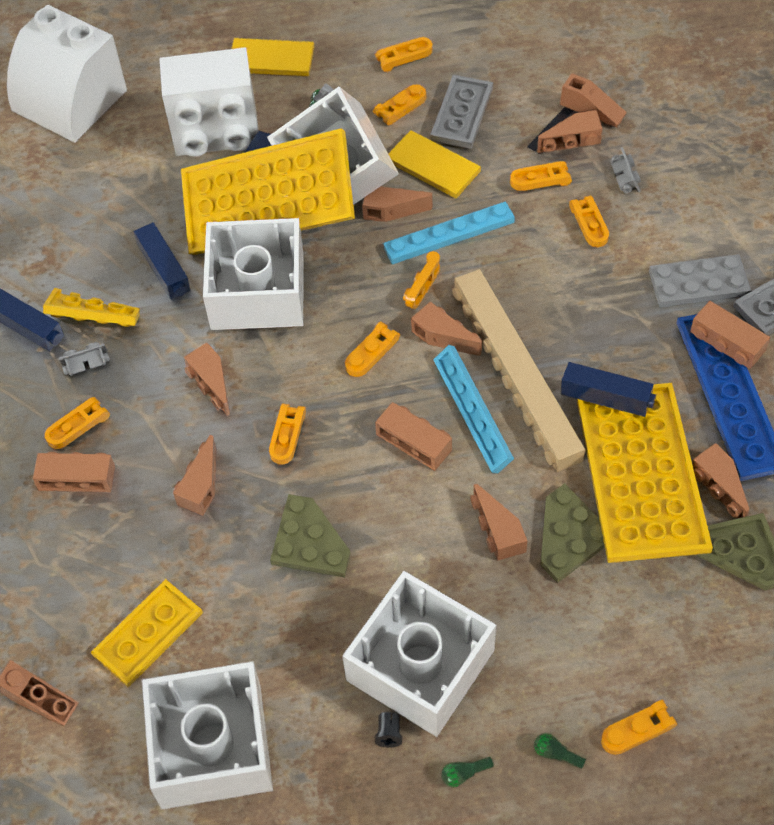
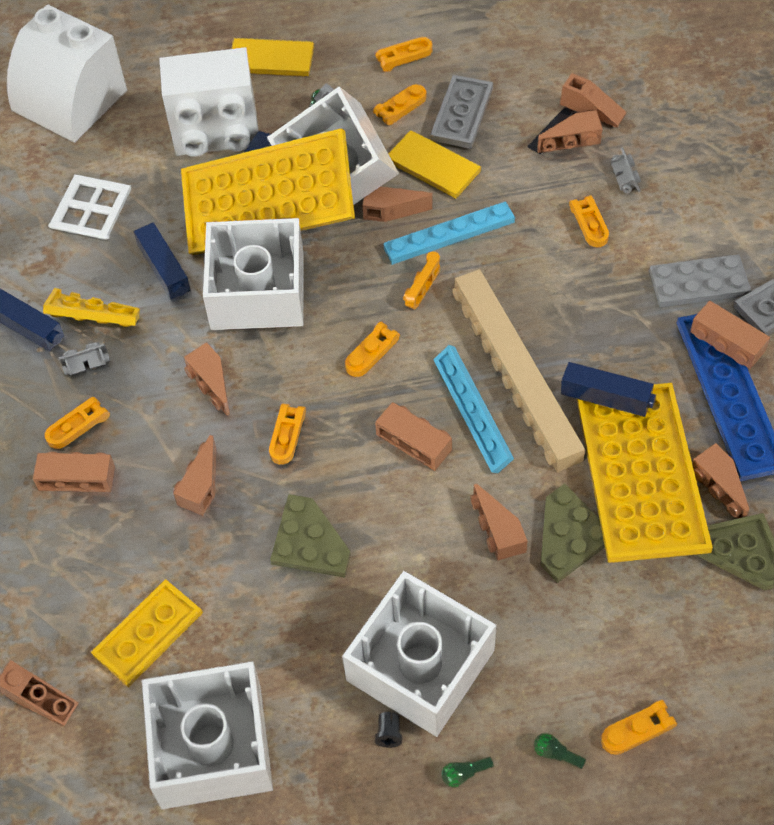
nougat slope [411,302,482,356] -> none
light orange plate [510,161,572,191] -> none
none -> white window [48,175,131,240]

